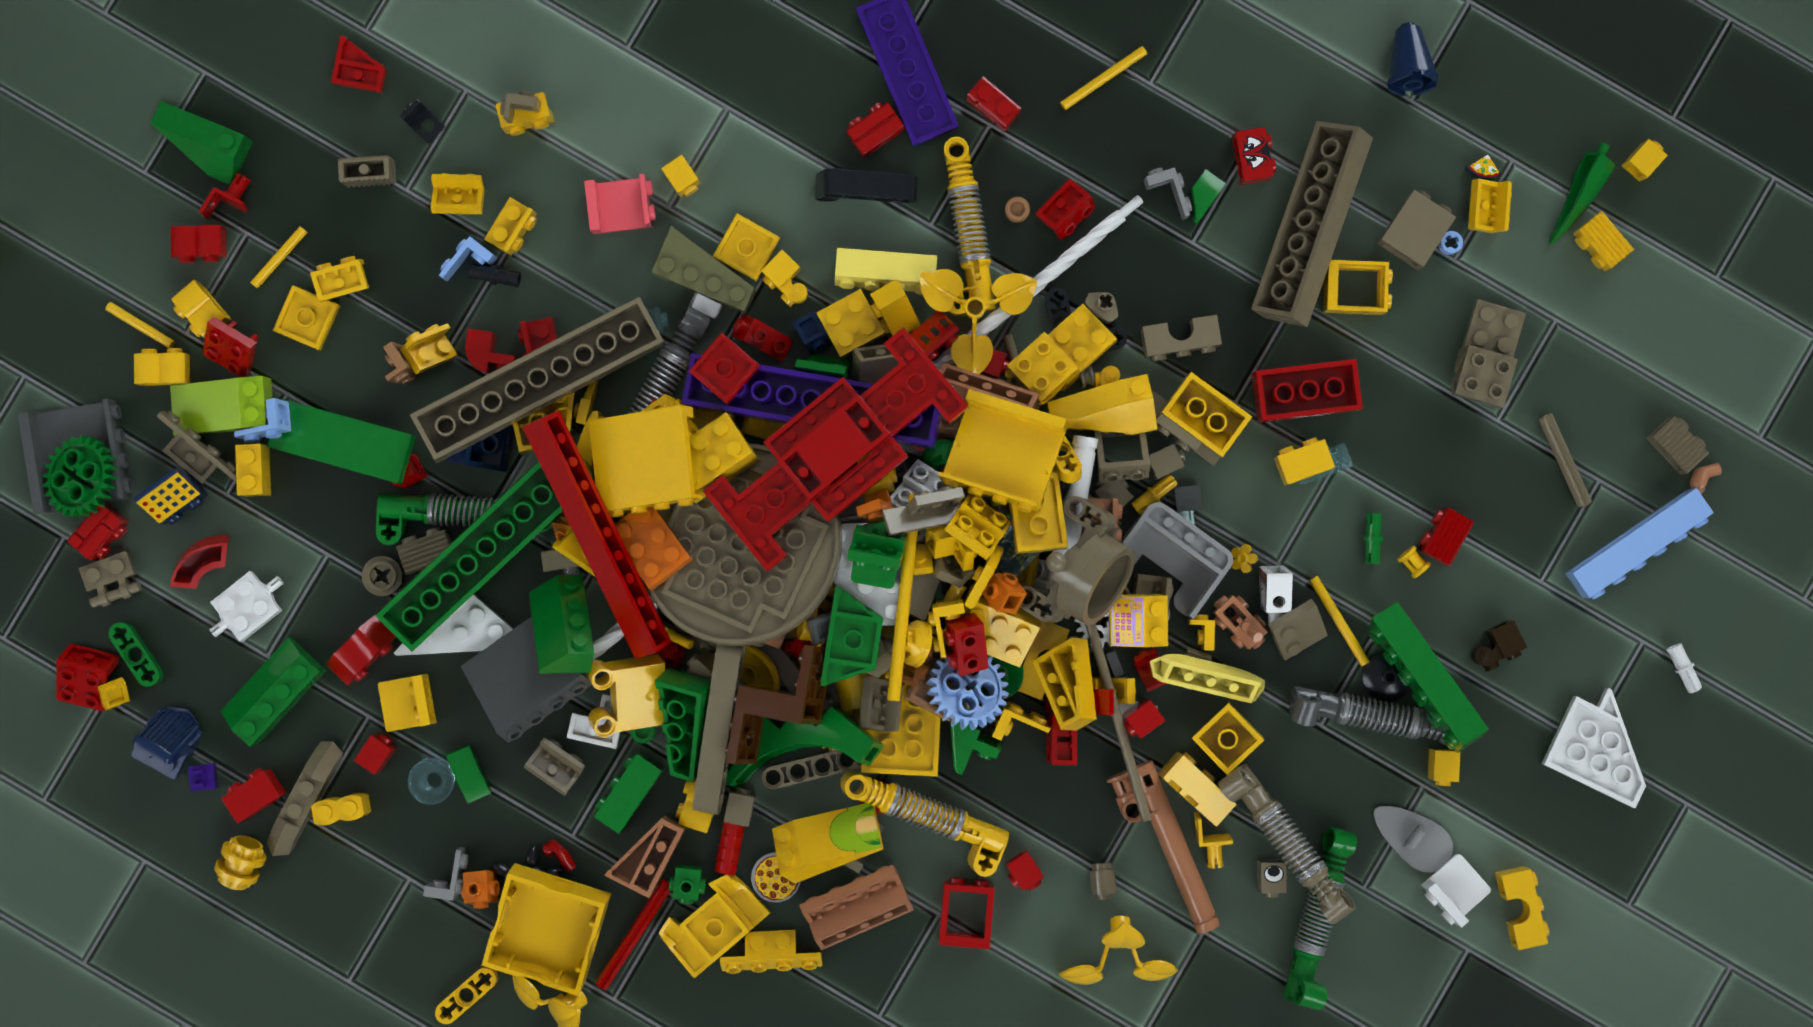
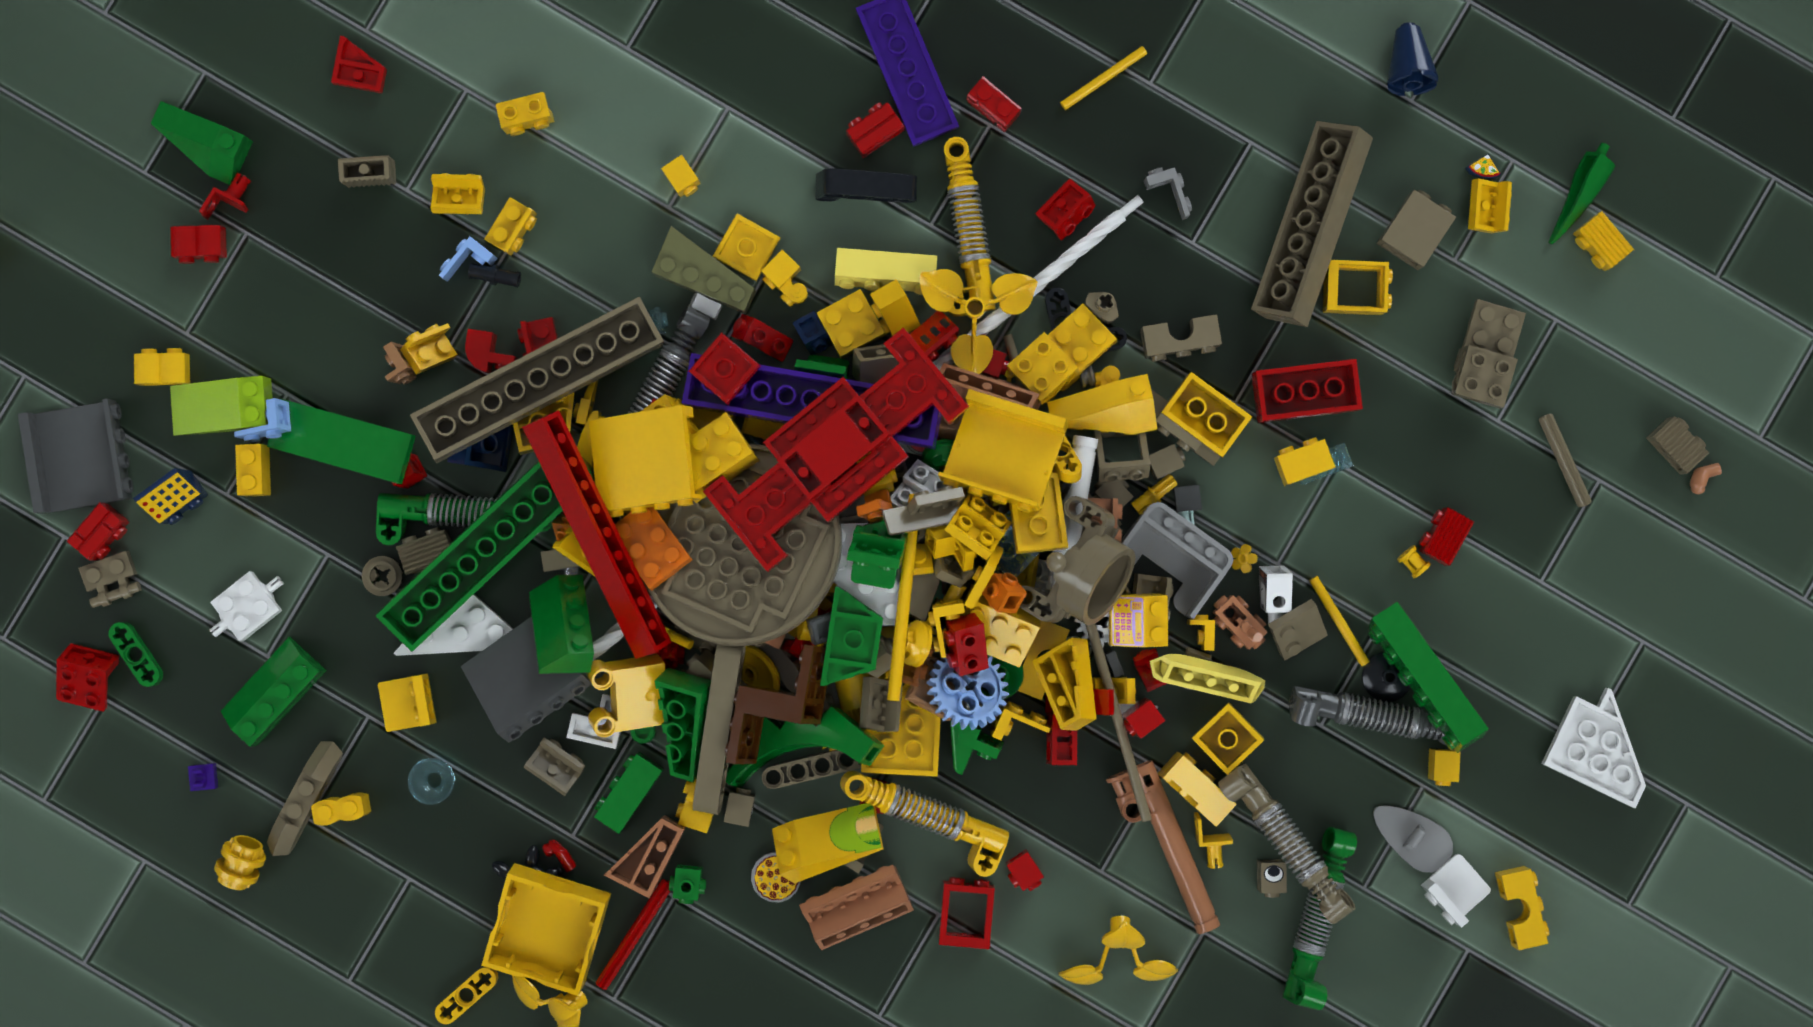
green gear [42,435,118,518] -> none
yellow tile [97,677,130,710] -> none
yellow bar [105,302,175,348] -> none
dark blue piece [131,707,203,780] -> none
dark tan bracket [156,411,237,484] -> none
red brick [170,535,229,589] -> none
yellow brick [171,280,232,338] -> none
red plate [203,316,259,377] -> none
red brick [221,768,287,824] -> none
yellow piece [250,226,308,288] -> none
yellow tile [272,285,340,351] -> none
yellow bracket [310,256,369,302] -> none
red brick [327,615,396,686] -> none
red brick [354,733,397,775] -> none
black bracket [400,99,445,144] -> none
light grey bracket [423,847,468,901] -> none
green slope [446,744,491,803] -> none
orange brick [461,870,500,909] -> none
dark tan bracket [500,91,541,123] -> none
coral panel [584,174,656,234] -> none
yellow piece [659,875,771,978] -> none
red axle [714,822,745,875] -> none
yellow bracket [720,930,822,974] -> none
medium nougat tile [1005,197,1030,223] -> none
dark tan brick [1090,862,1117,900] -> none
green slope [1188,169,1226,224] -> none
red brick [1232,127,1276,185] -> none
green pin [1363,513,1384,564] -> none
light blue bush [1438,231,1463,255] -> none
dark brown brick [1471,620,1527,672] -> none
light blue brick [1565,488,1714,599] -> none
yellow brick [1621,139,1668,182] -> none
white axle [1666,643,1702,693] -> none

